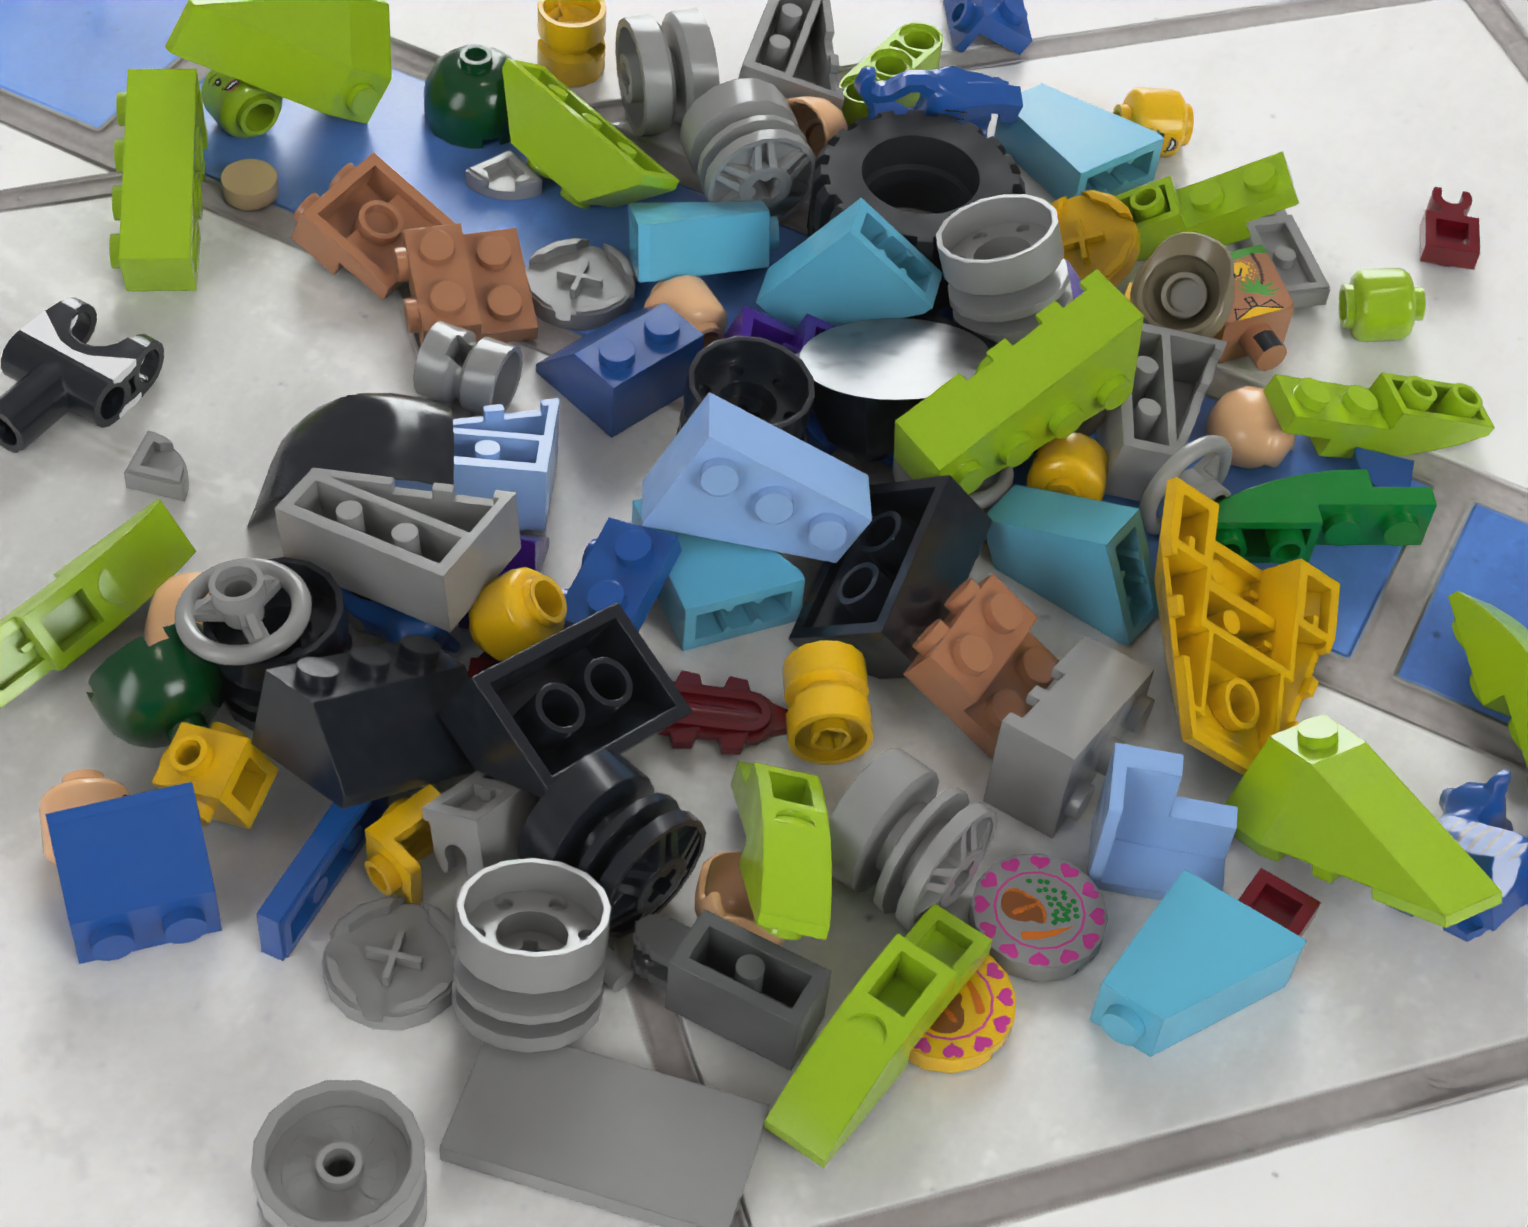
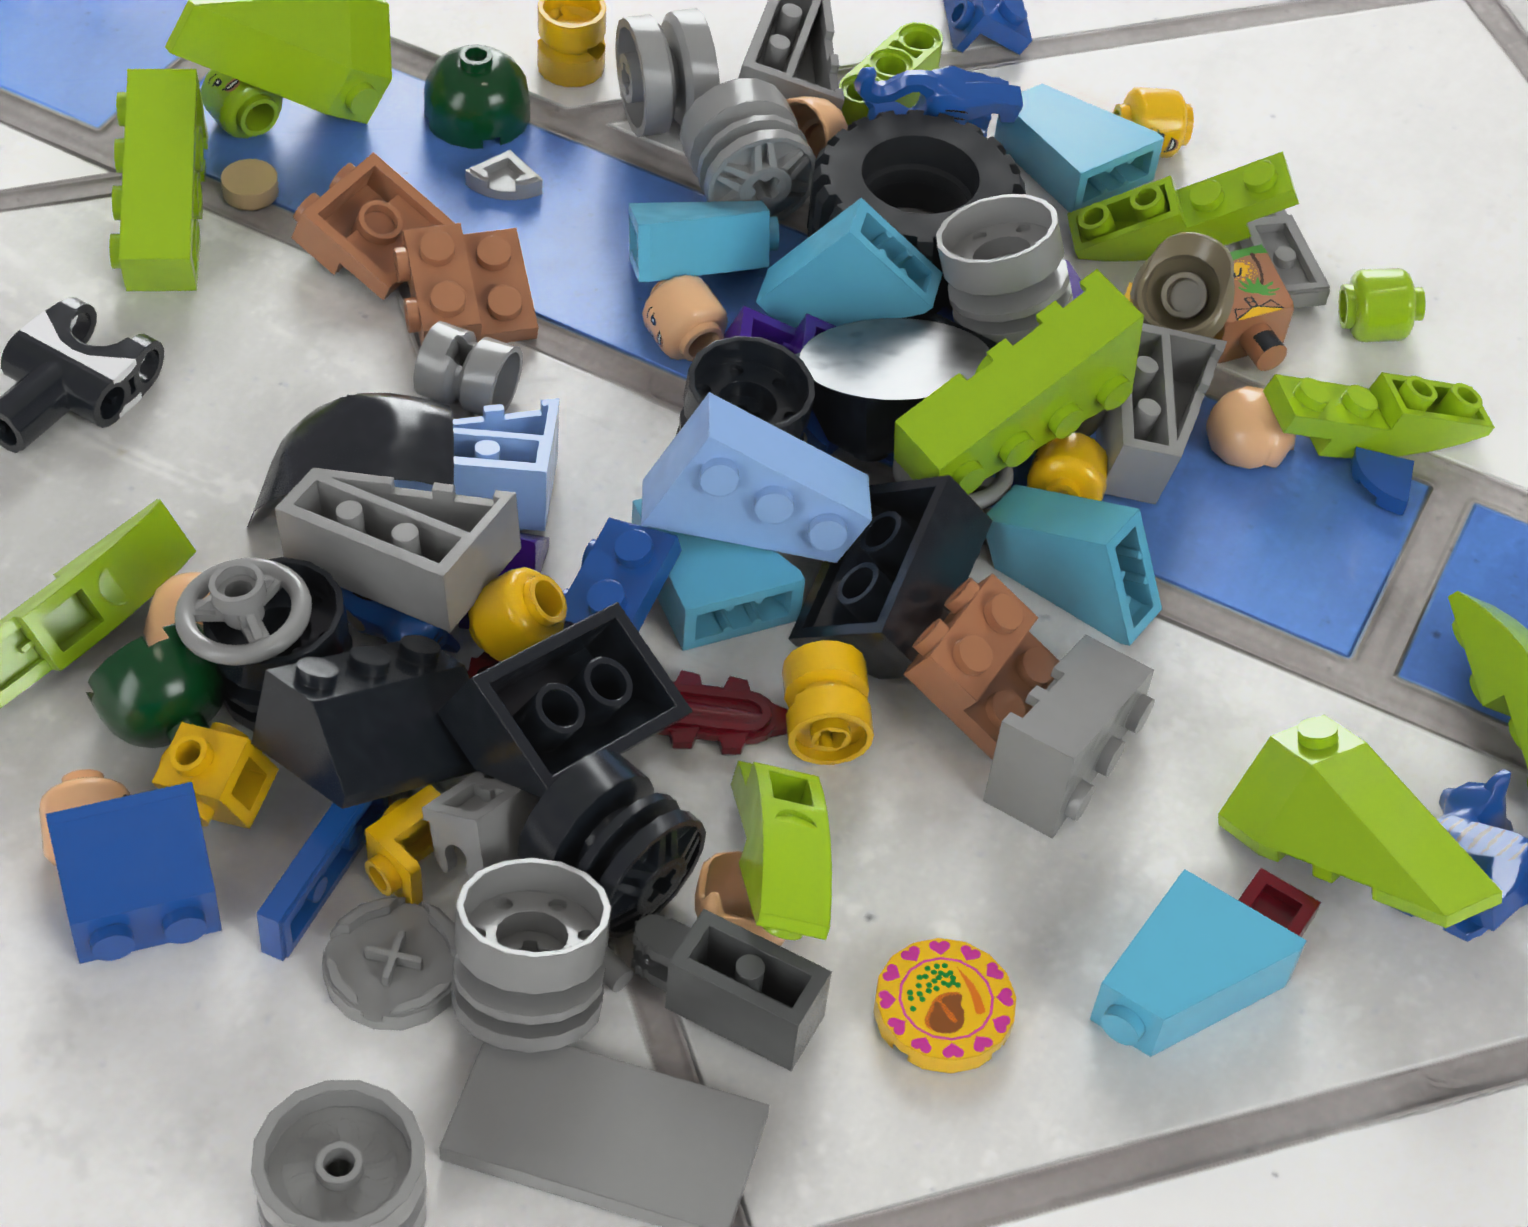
light grey tile [124,430,189,502] -> none
lime wedge [502,58,679,209] -> none
light grey tile [526,238,636,331] -> none
blue slope [536,303,704,438] -> none
lime slope [764,904,993,1168] -> none
light grey wheel [829,748,997,931] -> none
light grey tile [968,853,1108,982] -> none
yellow tile [1051,190,1140,287] -> none
light blue panel [1087,743,1238,901] -> none
light grey piece [1139,435,1232,535] -> none
yellow wedge [1154,477,1340,776] -> none
green slope [1215,469,1437,564] -> none
dark red plate [1420,187,1480,270] -> none

